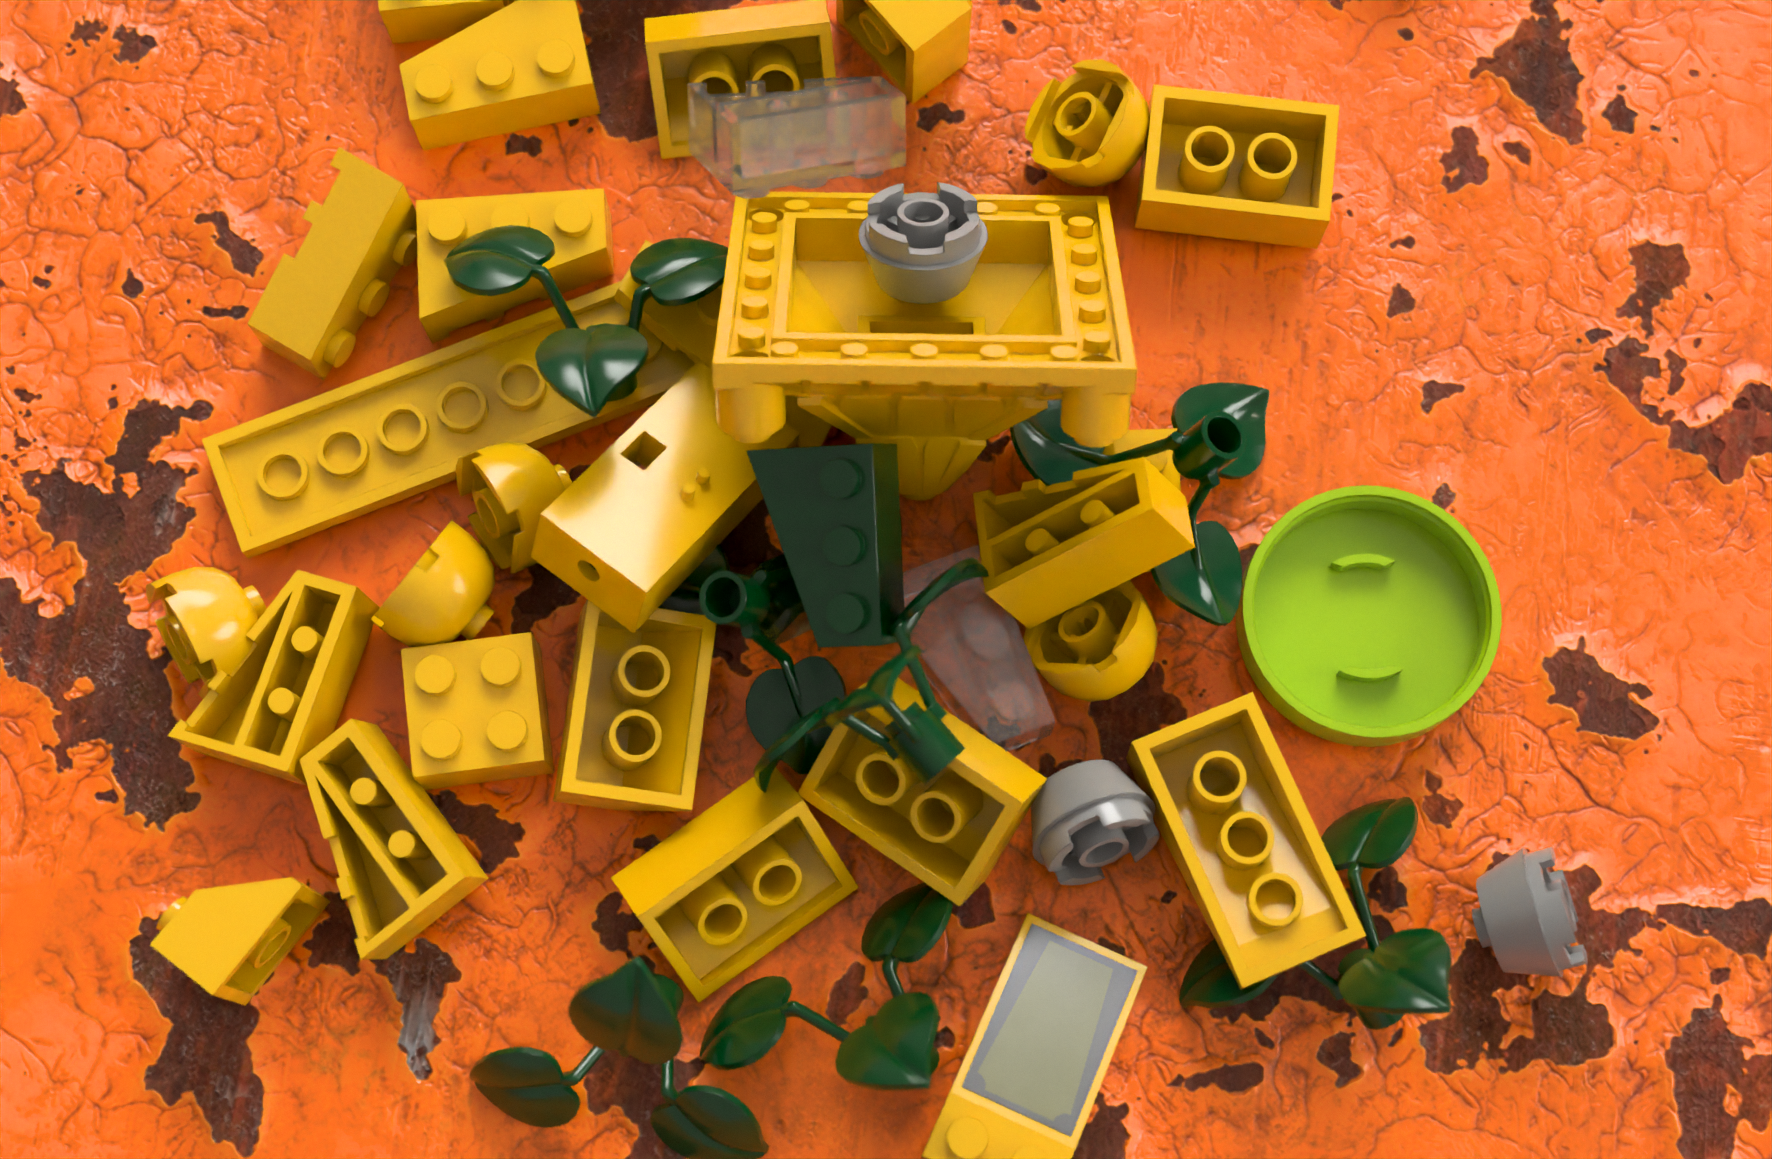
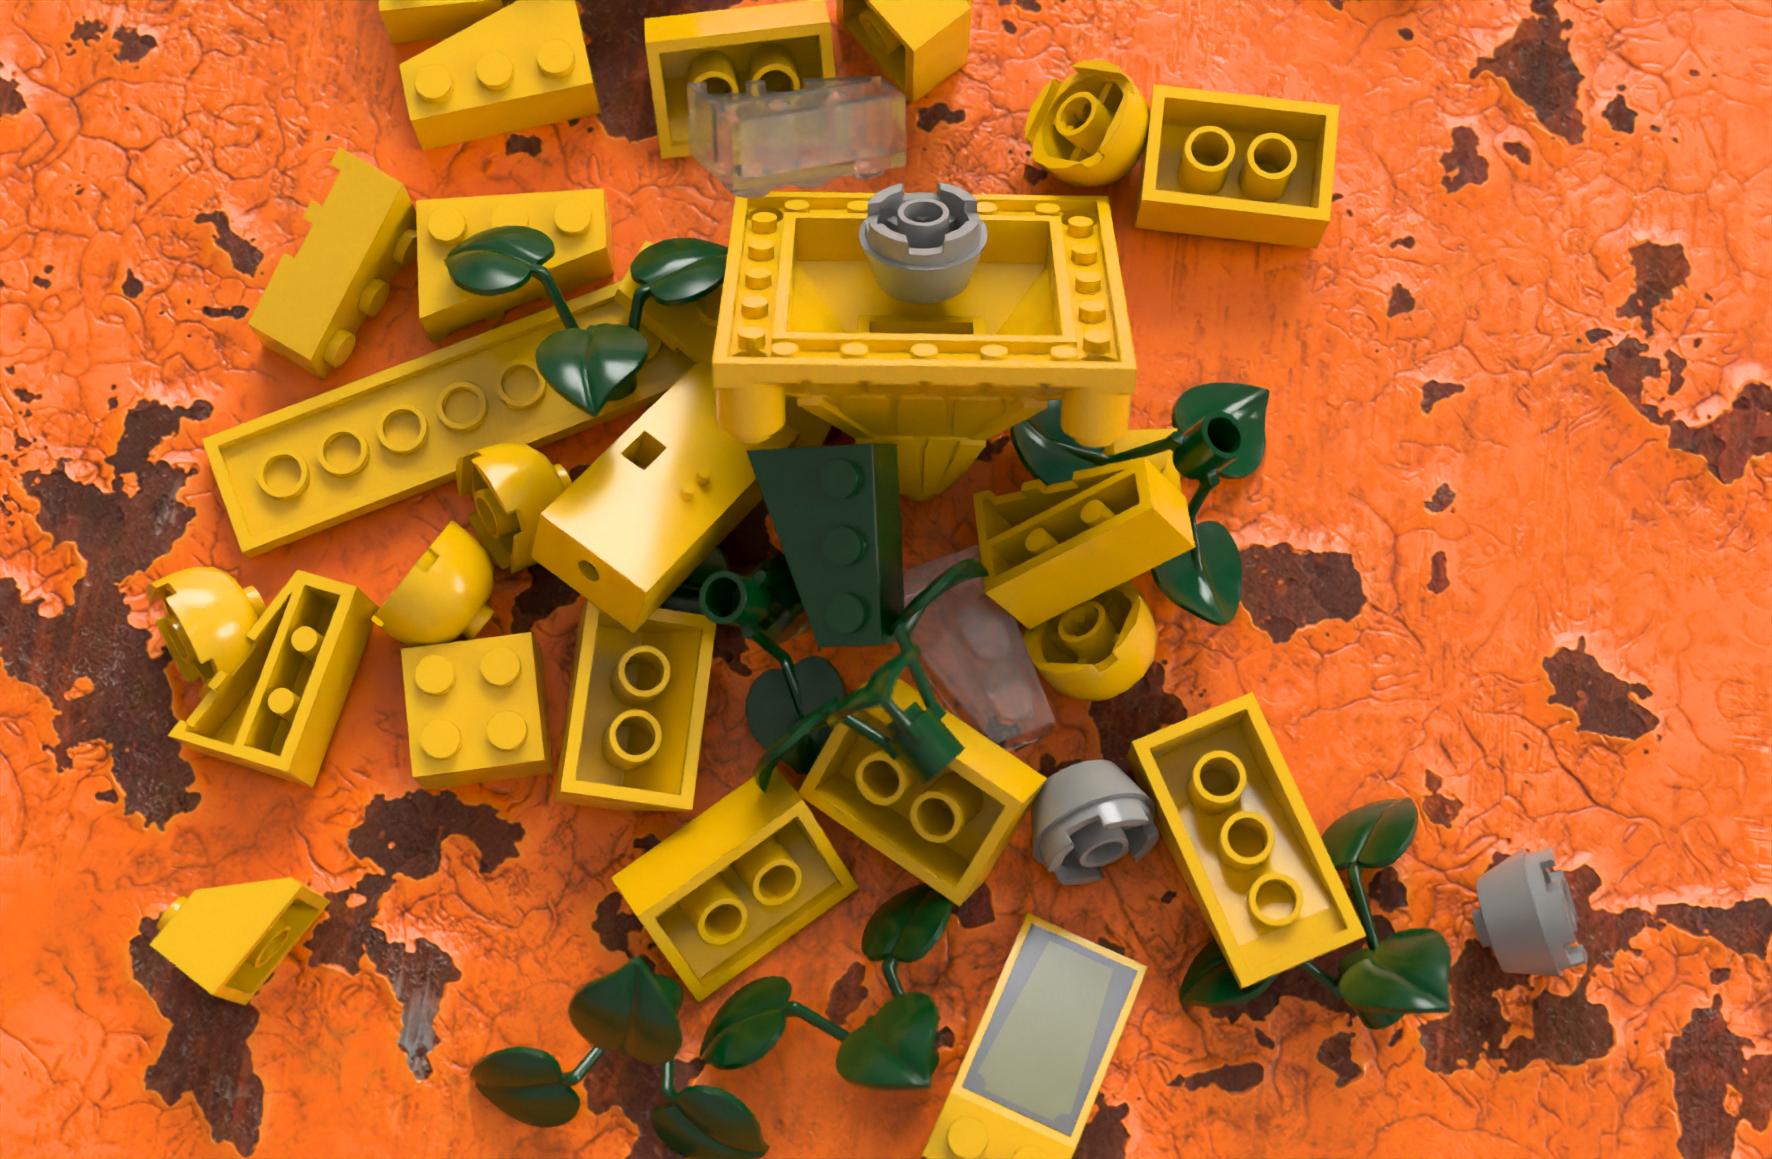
yellow wedge [299,718,489,960] -> none
lime piece [1236,485,1502,747] -> none

